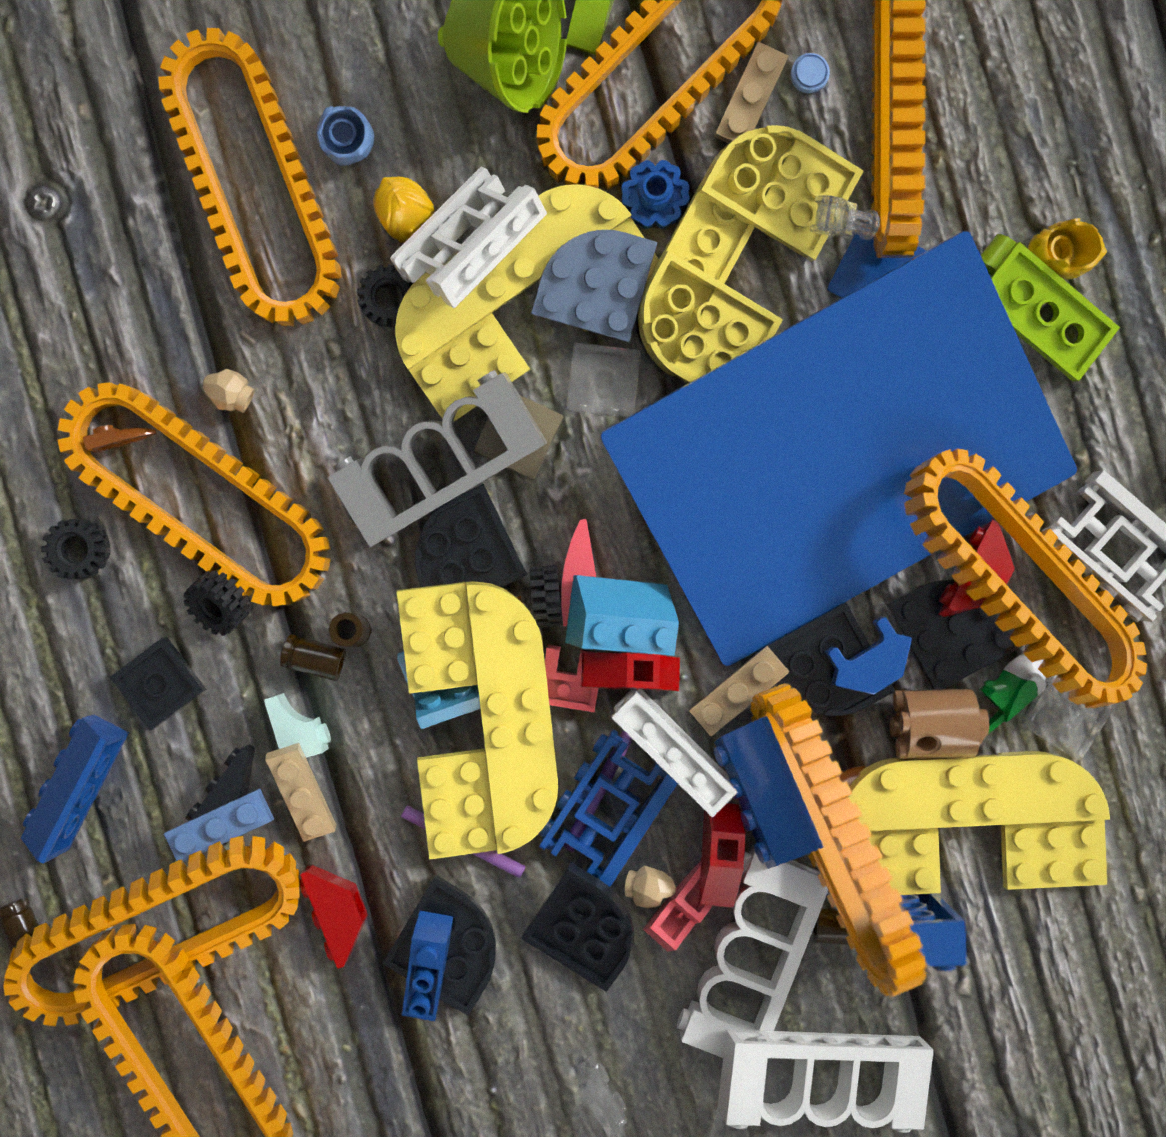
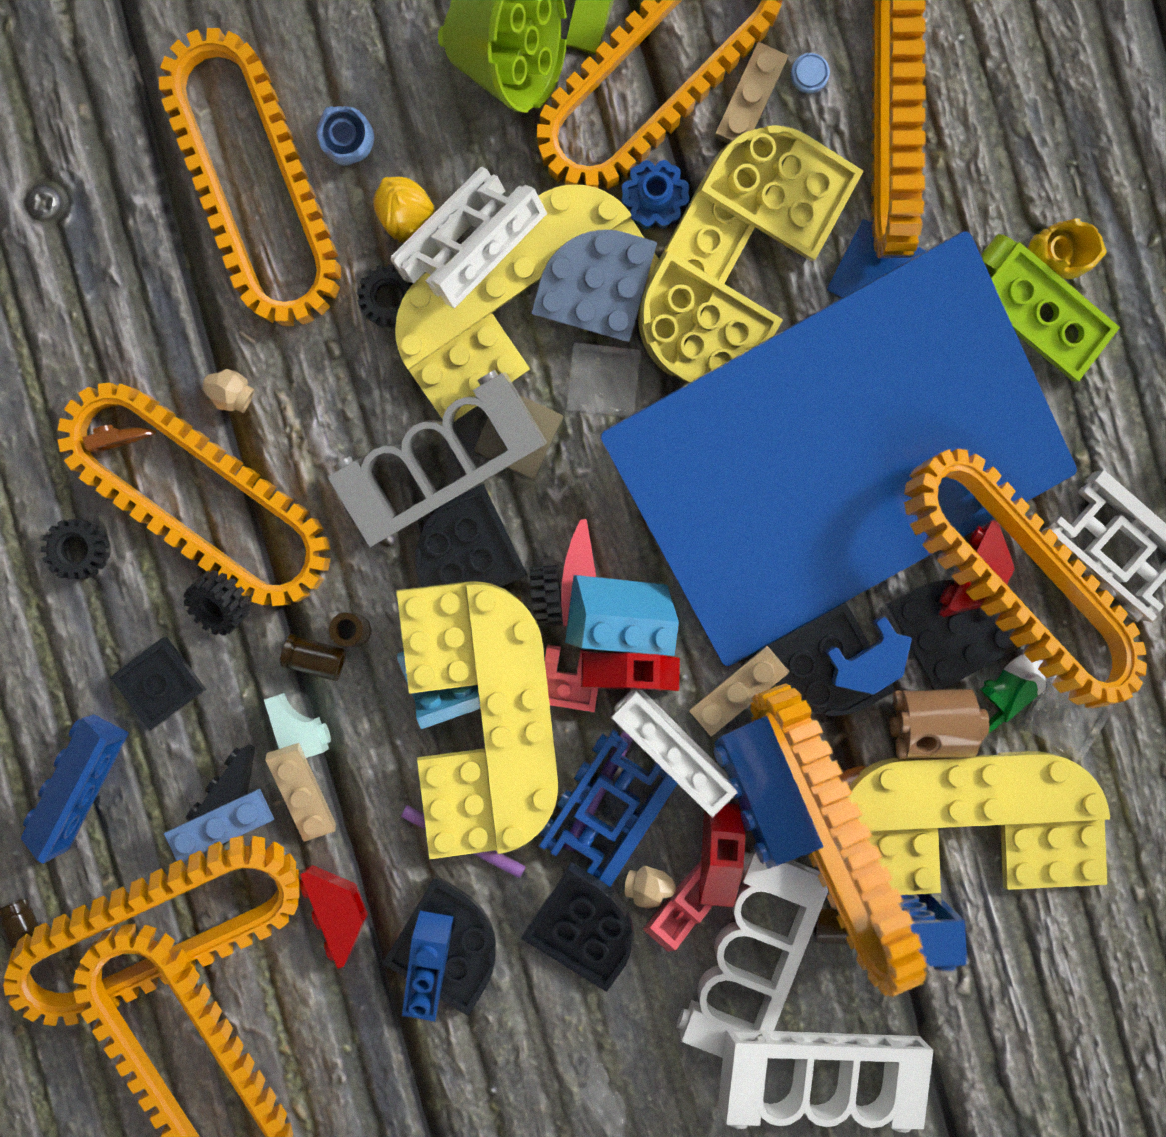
clear connector [810,195,880,241] -> none

